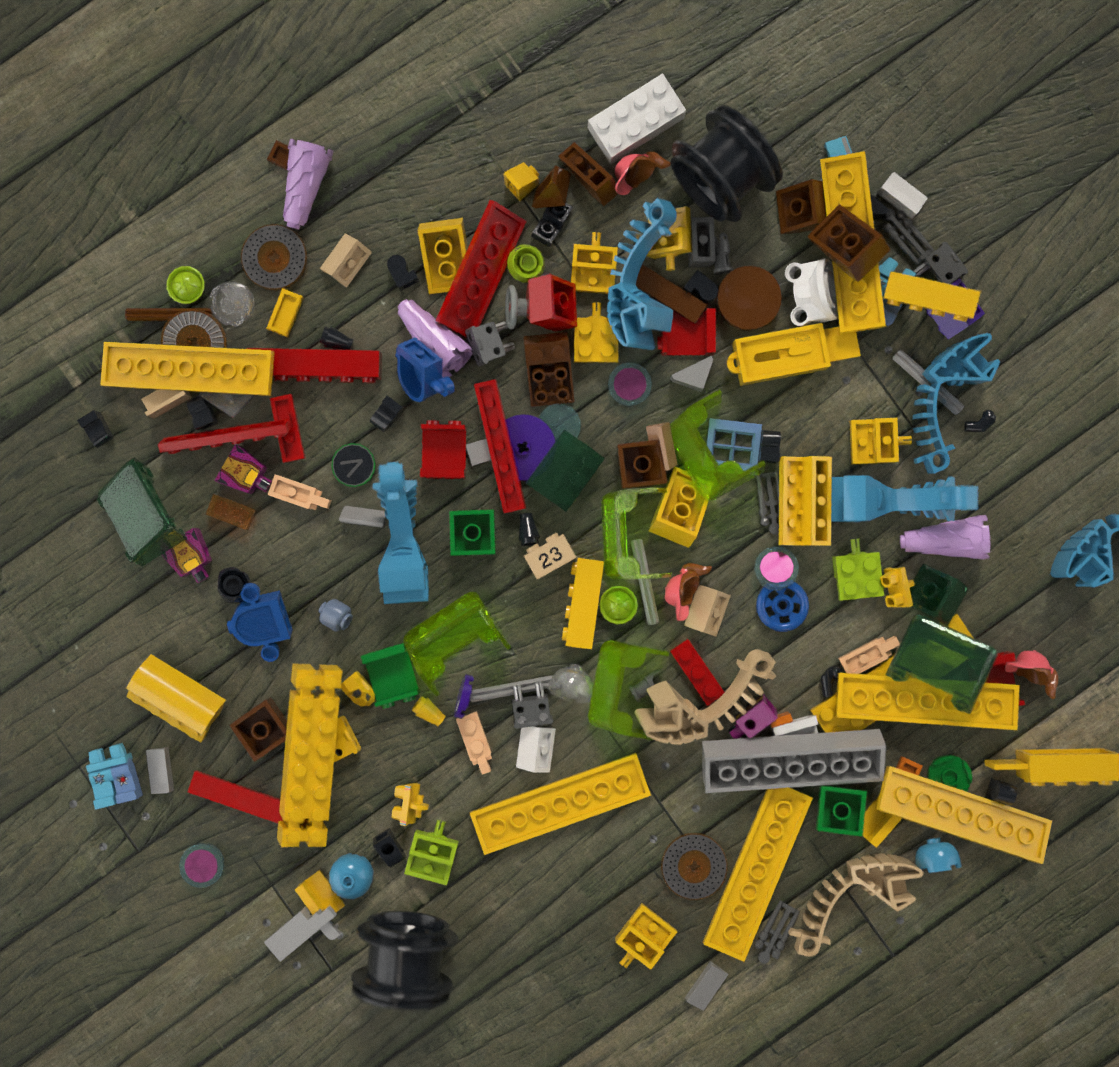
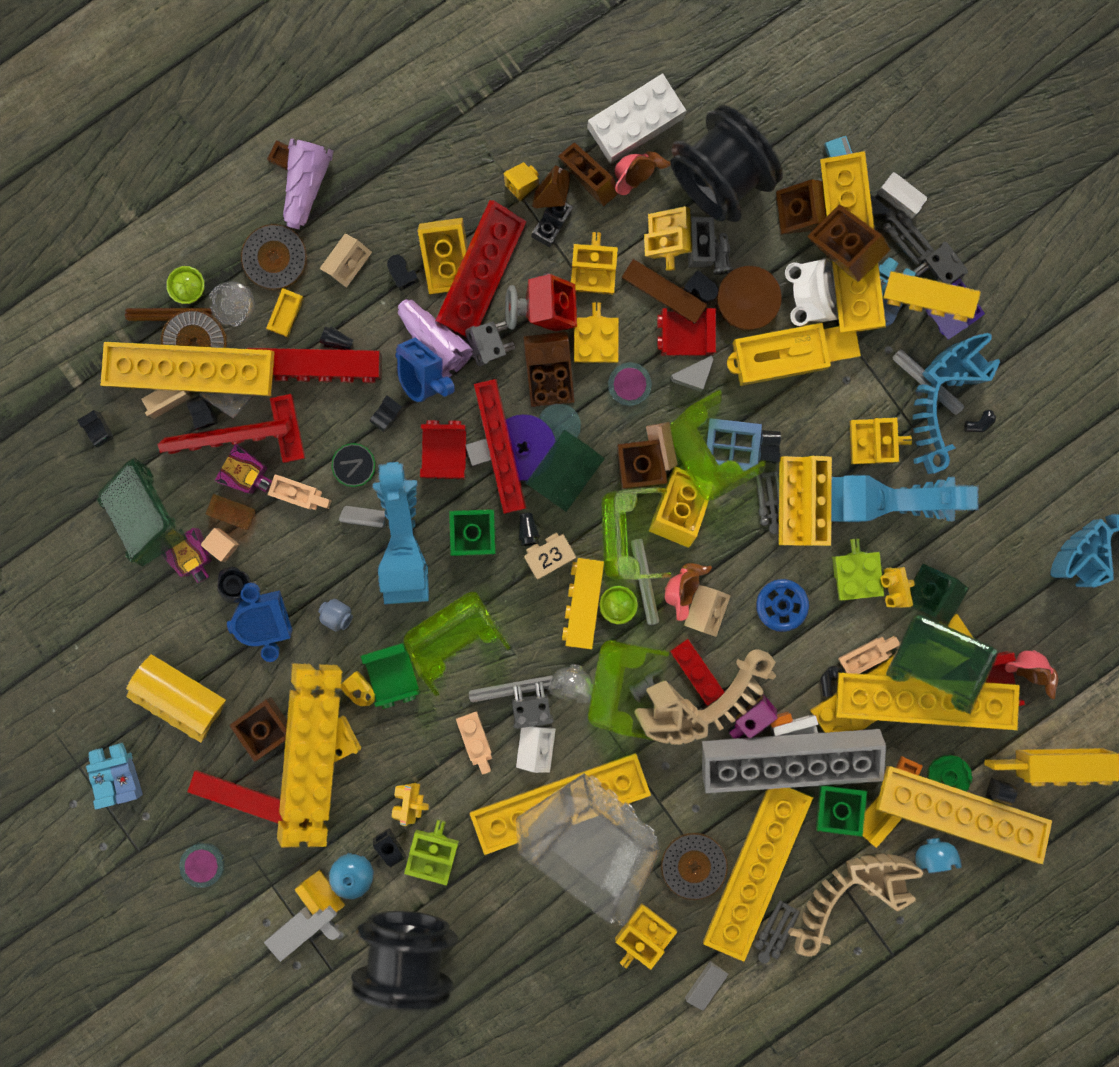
light grey slope [146,747,174,794] -> none
yellow cone [412,696,446,726] -> none
dark purple tile [454,674,474,719] -> none
lime hat [507,245,545,283] -> none
dark azure piece [607,198,677,350] -> none
tile [754,547,799,590] -> none
lavender cone [900,515,990,560] -> none
none -> light nougat panel [201,528,239,562]
none -> clear windscreen [516,773,660,926]

